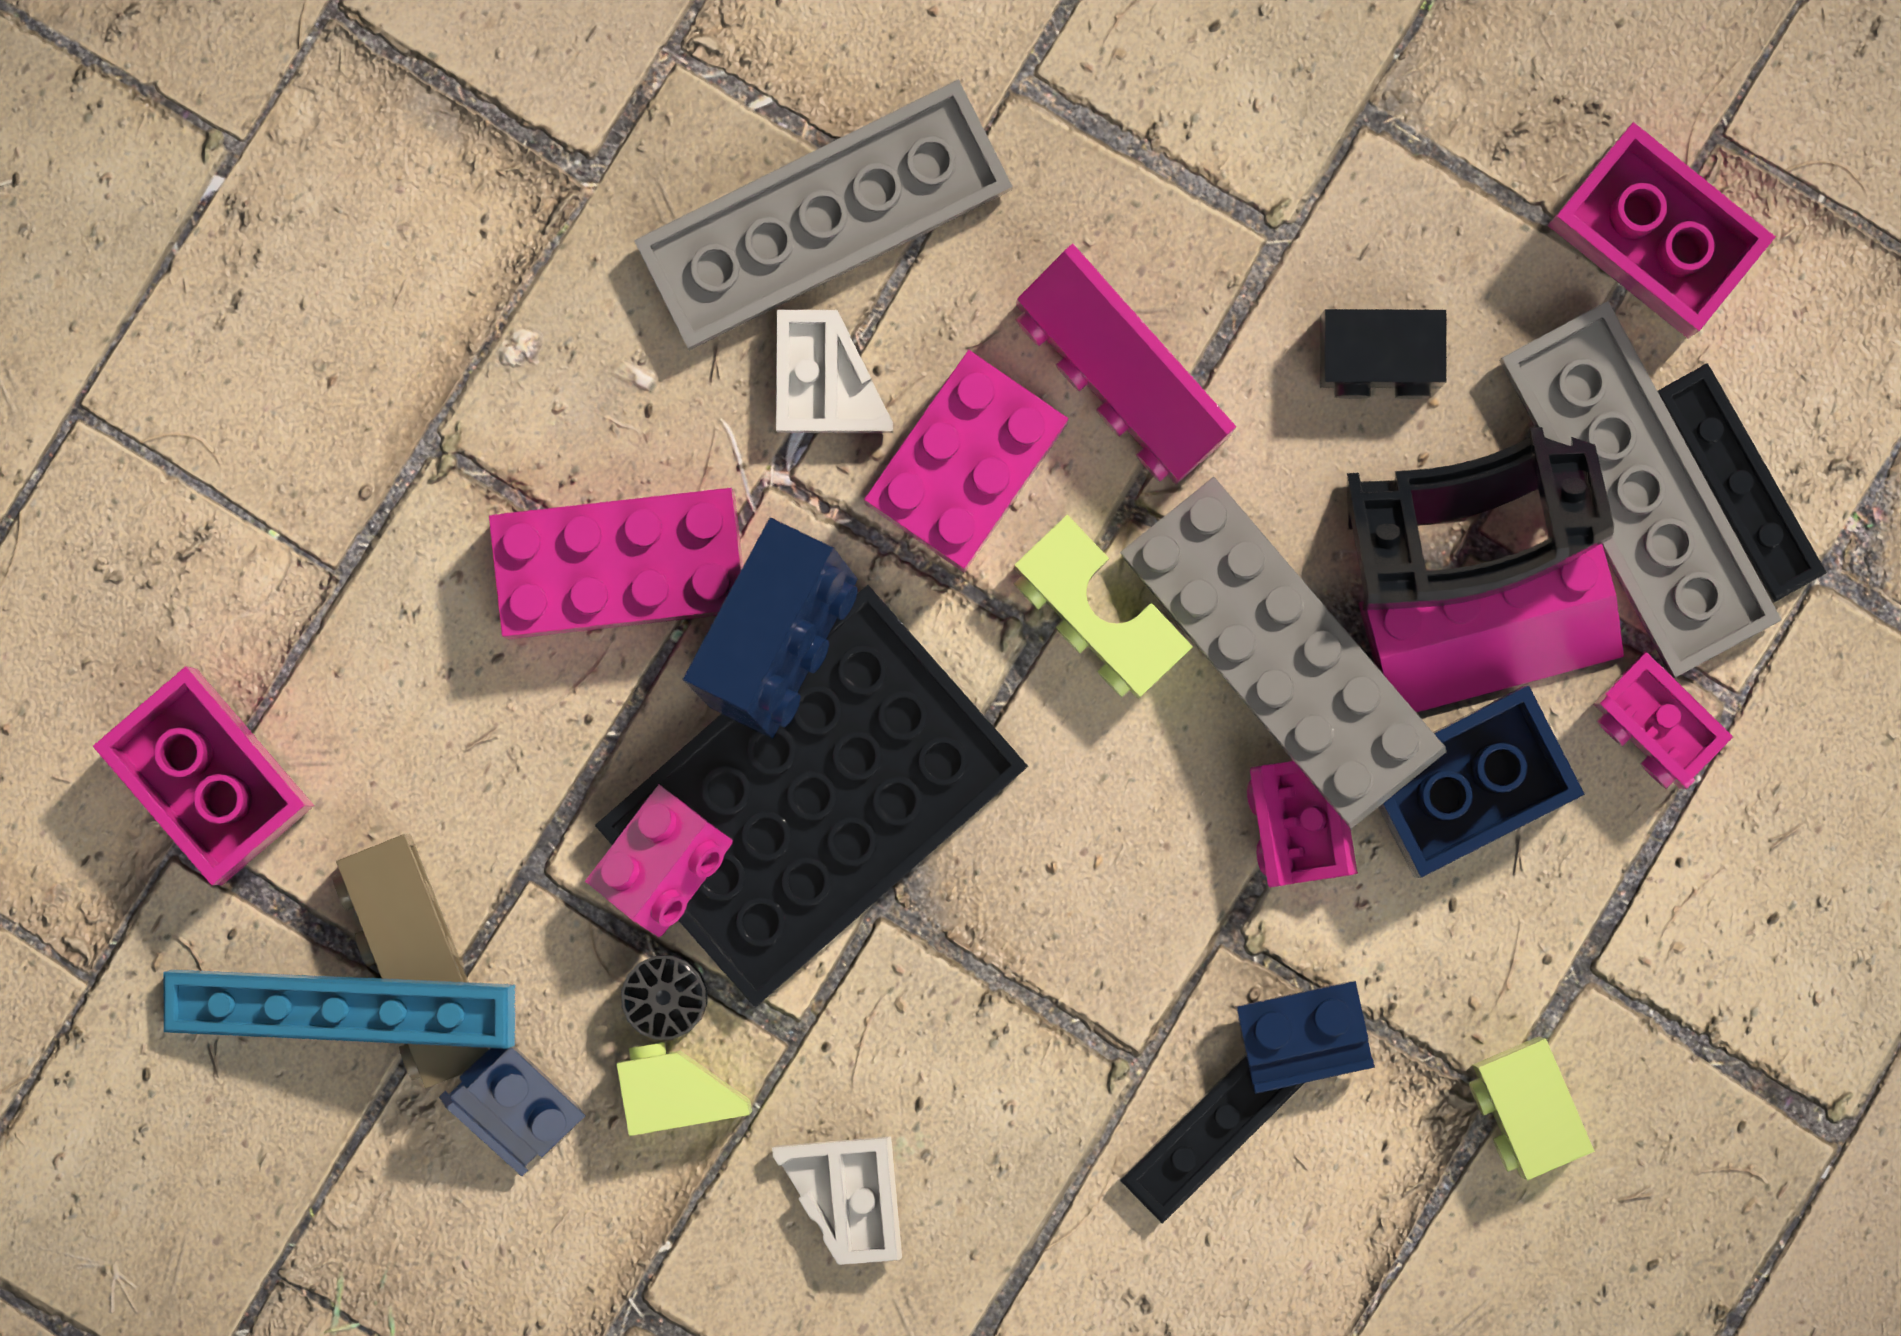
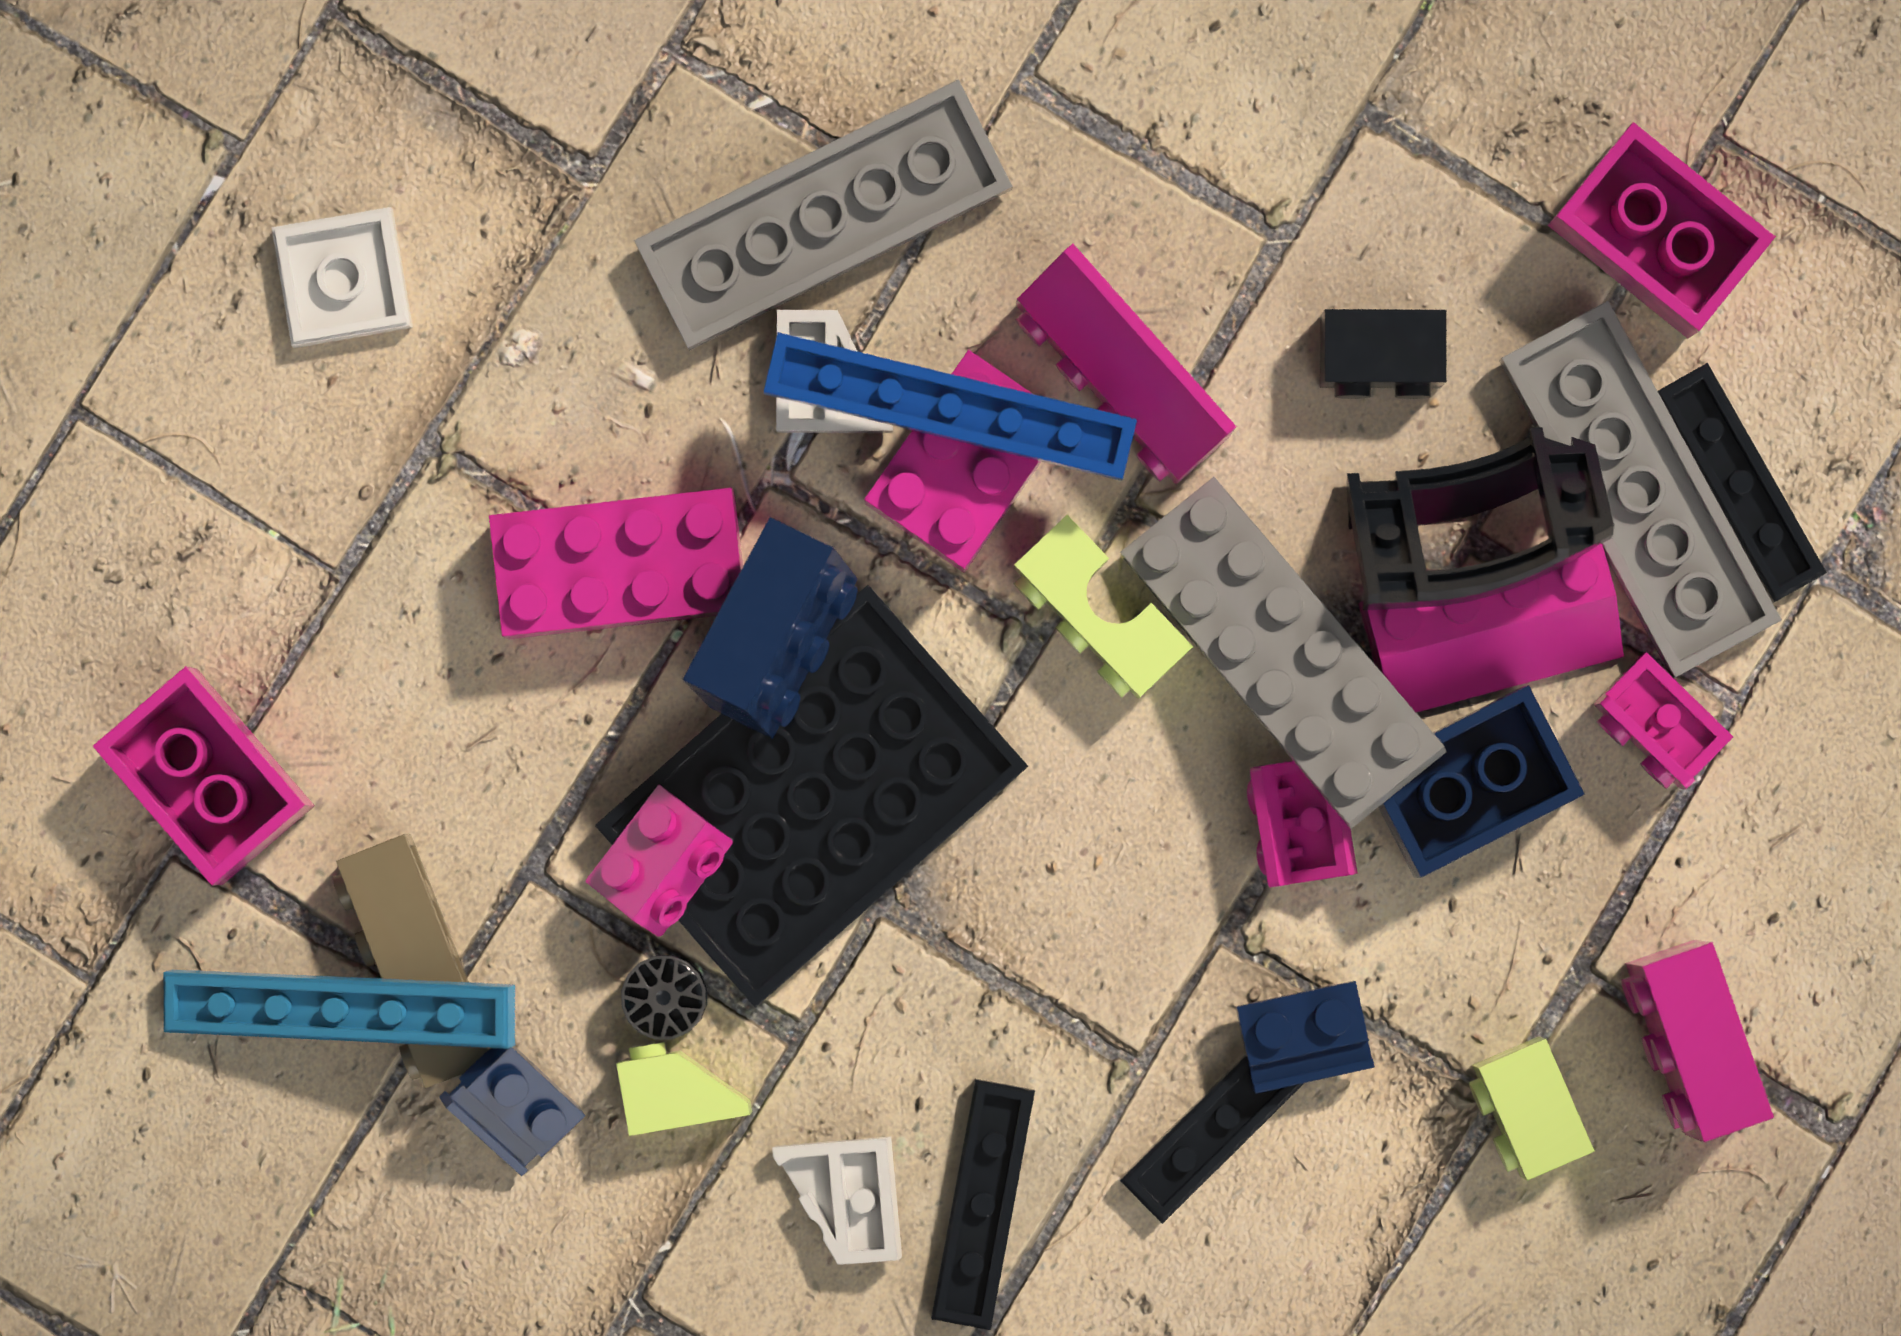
none -> white tile [272,207,413,348]
none -> blue plate [763,332,1137,481]
none -> black tile [931,1078,1035,1330]
none -> dark pink brick [1621,940,1774,1142]

